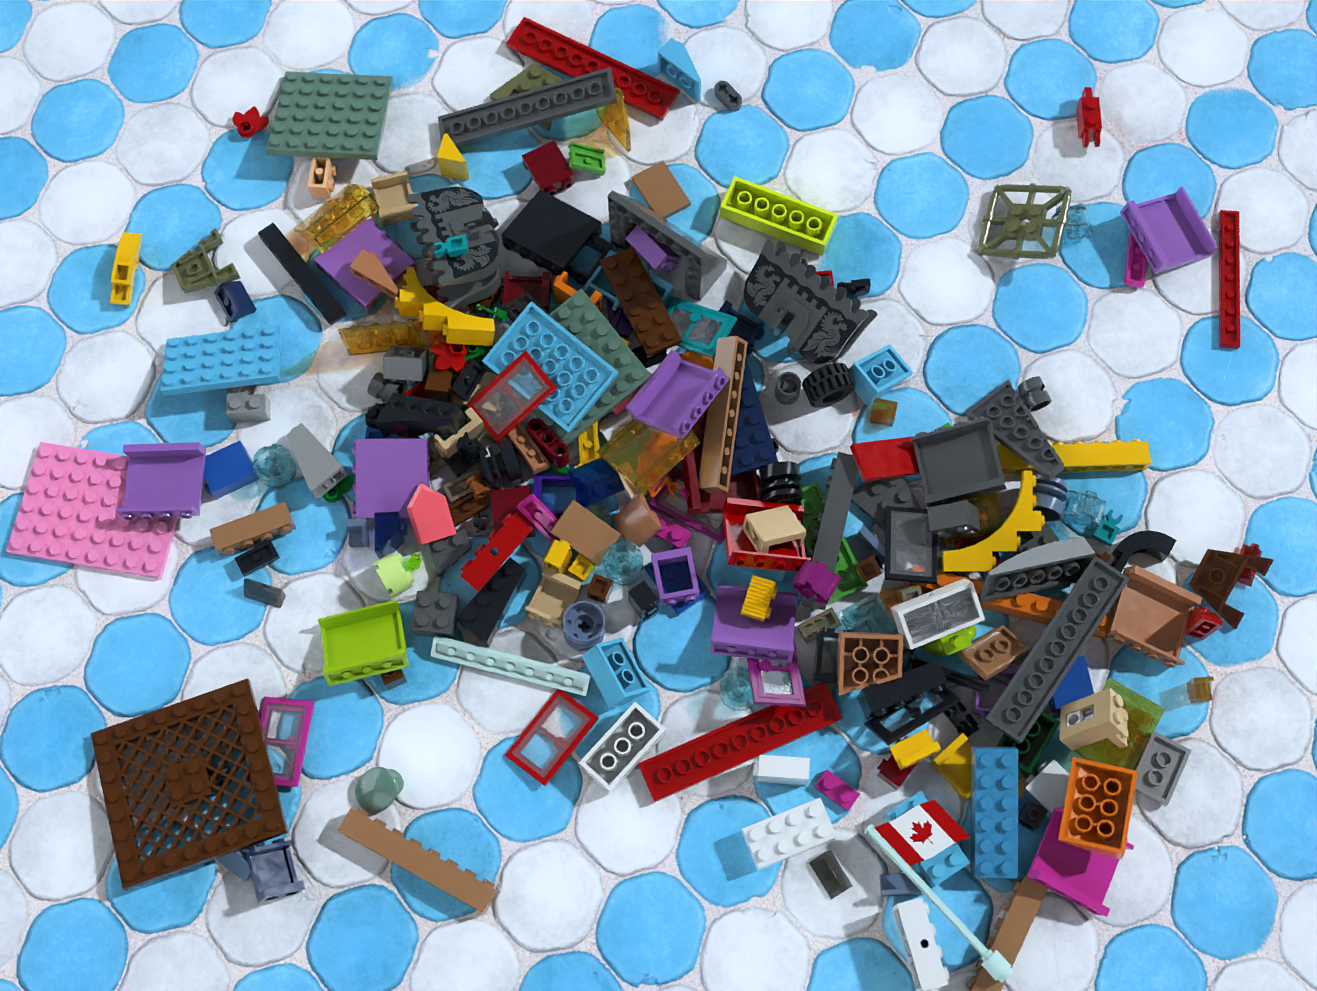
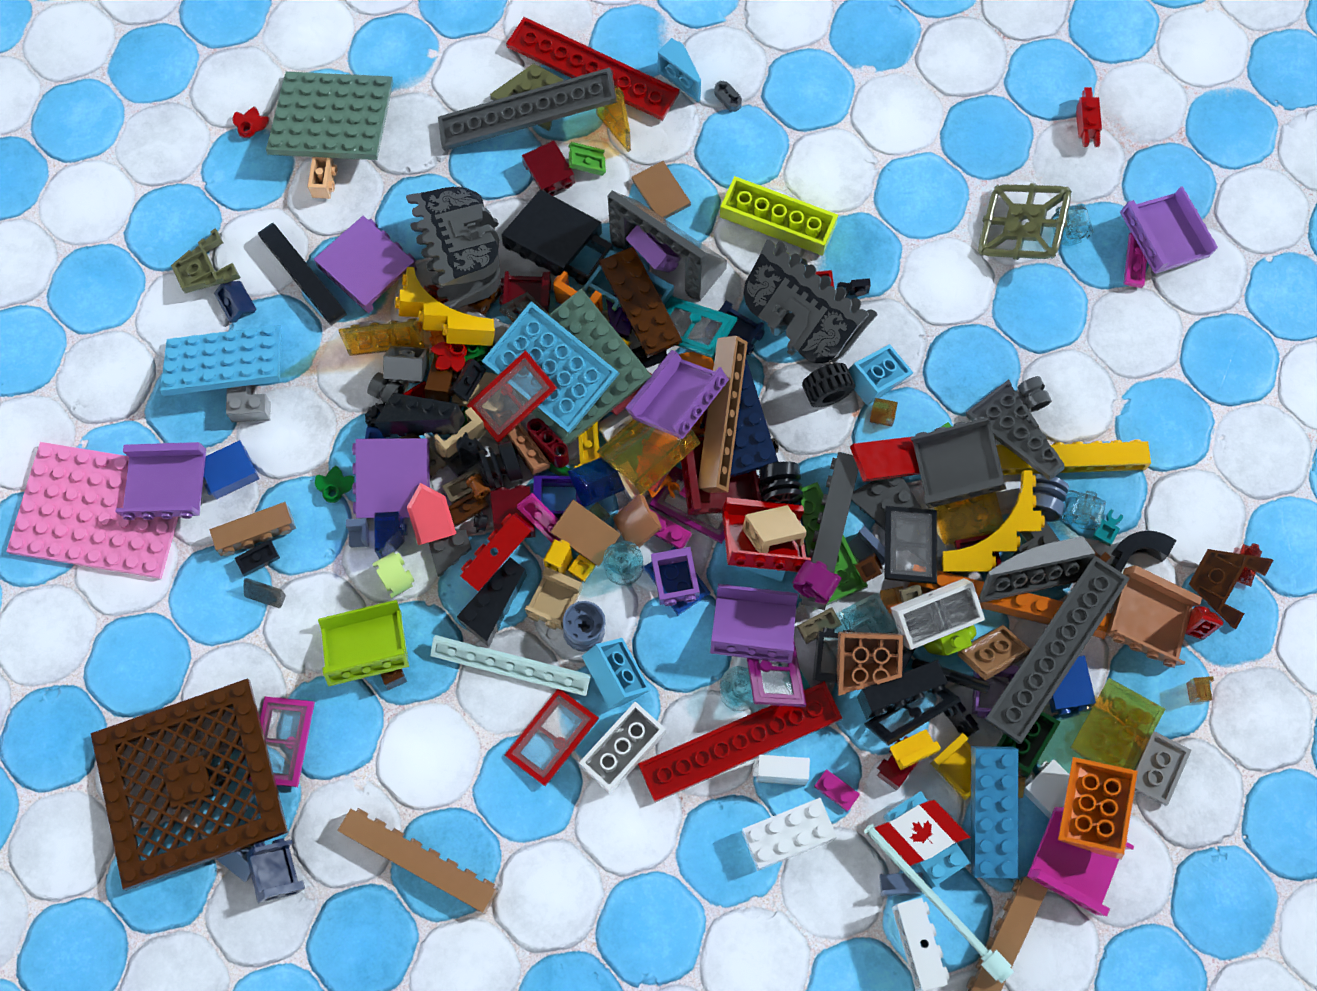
yellow slope [110,232,143,306] -> none
clear light blue brick [253,444,297,489] -> none
light grey slope [286,423,348,500] -> none
clear yellow slope [293,183,380,254] -> none
nougat slope [349,249,399,299] -> none
sand green piece [355,767,404,813] -> none
tan panel [371,171,419,227] -> none
clear neon green plate [406,553,423,571] -> none
dark grey brick [412,591,460,639] -> none
teal plate [434,234,469,258] -> none
yellow slope [437,133,470,181] -> none
green plate [474,304,508,322] -> none
reddish brown brick [587,573,614,605] -> none
black brick [628,581,659,621] -> none
yellow brick [740,575,778,622] -> none
dark grey wheel [775,372,801,405] -> none
clear smoke slope [809,850,852,899] -> none
dark grey brick [927,500,981,540] -> none
black brick [1018,800,1048,832] -> none
tan brick [1060,688,1129,751] -> none
red tile [1219,210,1240,349] -> none

